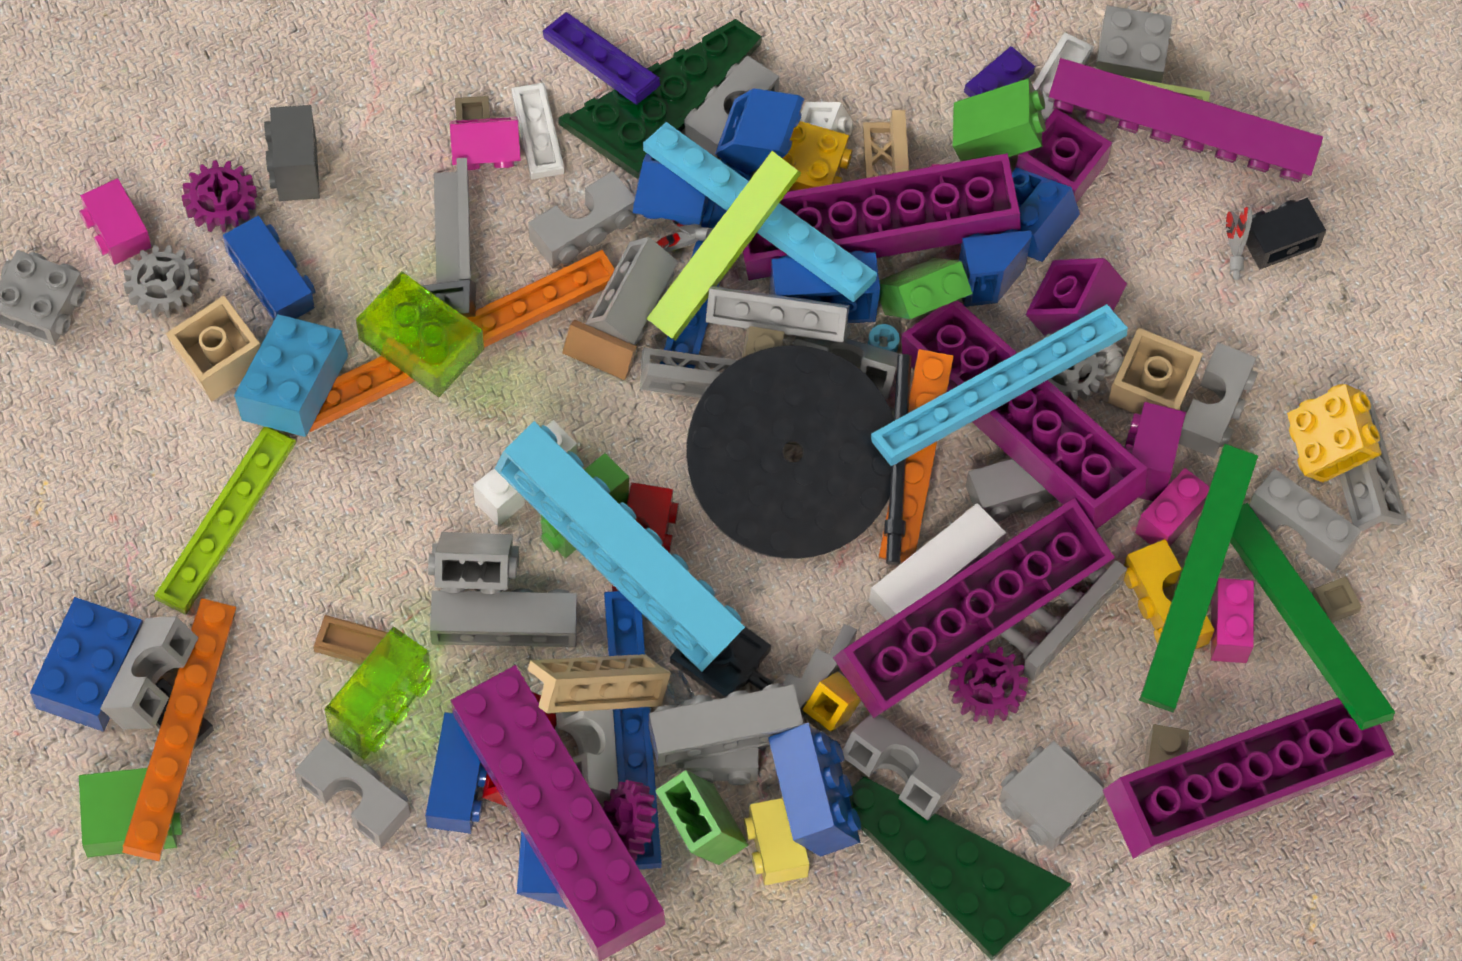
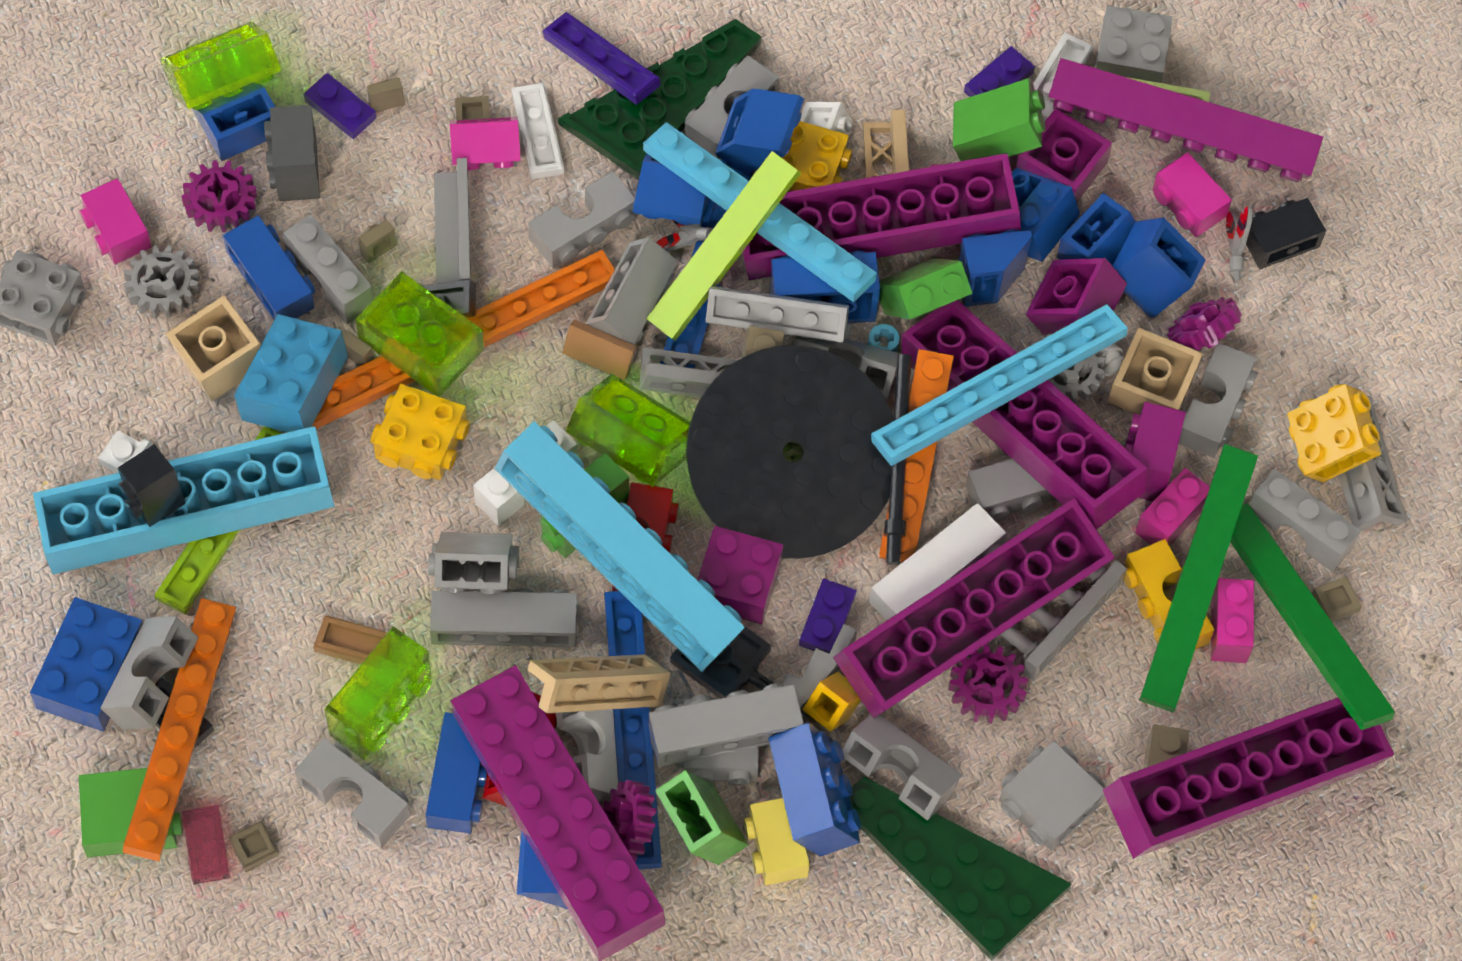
none -> medium azure brick [33,426,335,575]
none -> white bracket [98,430,152,473]
none -> black brick [118,444,186,527]
none -> clear neon green brick [159,21,282,110]
none -> clear pink tile [182,805,231,885]
none -> blue slope [191,79,275,162]
none -> dark tan tile [228,821,279,872]
none -> light grey arch [283,214,375,324]
none -> dark purple plate [304,73,377,140]
none -> dark tan tile [342,330,374,366]
none -> dark tan plate [359,219,397,263]
none -> dark tan tile [367,78,404,112]
none -> yellow brick [370,383,471,481]
none -> clear neon green brick [565,373,690,487]
none -> magenta brick [697,526,783,625]
none -> dark purple plate [799,578,857,654]
none -> blue slope [1056,193,1136,266]
none -> blue slope [1113,217,1206,318]
none -> dark pink brick [1152,152,1232,237]
none -> magenta gear [1167,297,1242,351]

